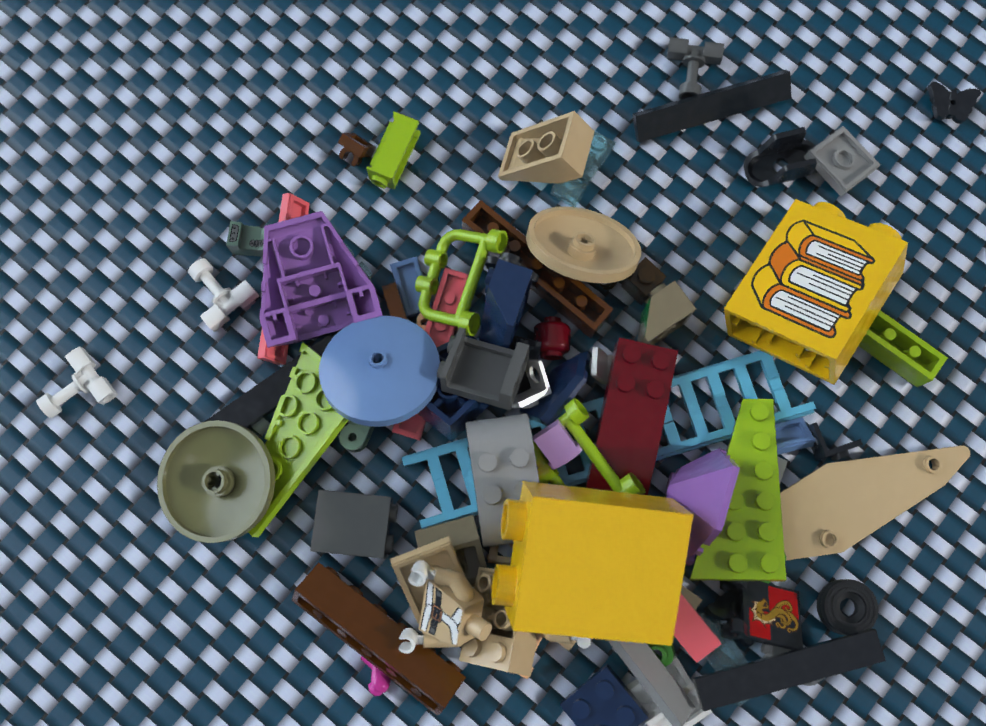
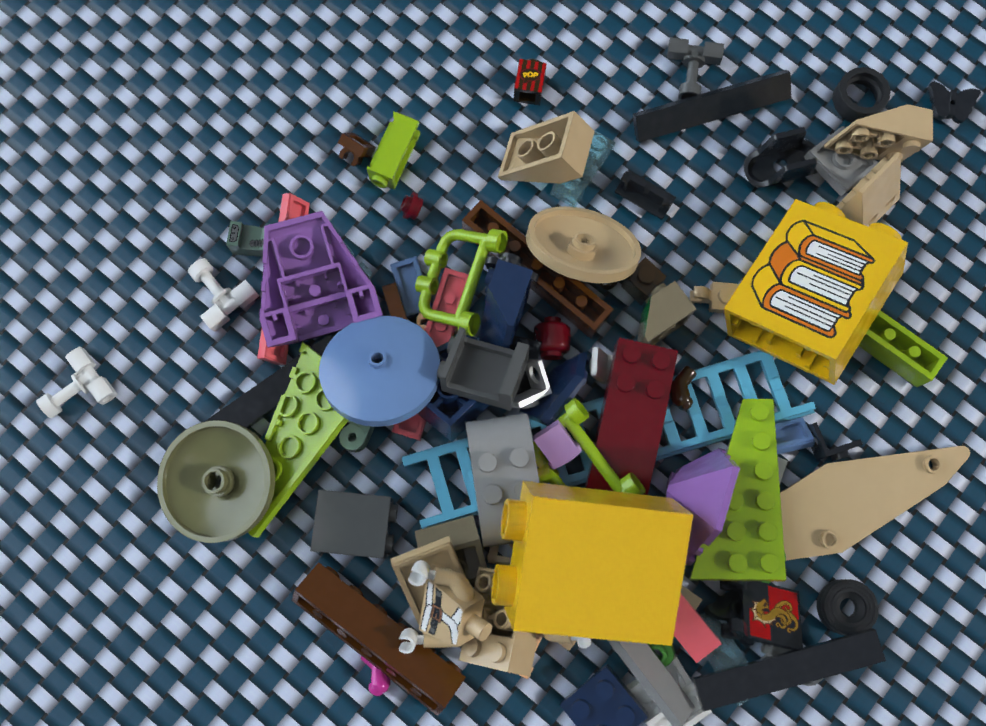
none -> dark red plate [400,192,423,220]
none -> dark brown brick [514,59,547,106]
none -> black hinge [615,170,676,220]
none -> dark brown arm [670,366,697,411]
none -> tan plate [690,282,739,313]
none -> tan slope [824,104,933,162]
none -> black tyre [832,67,891,122]
none -> tan slope [836,152,901,226]

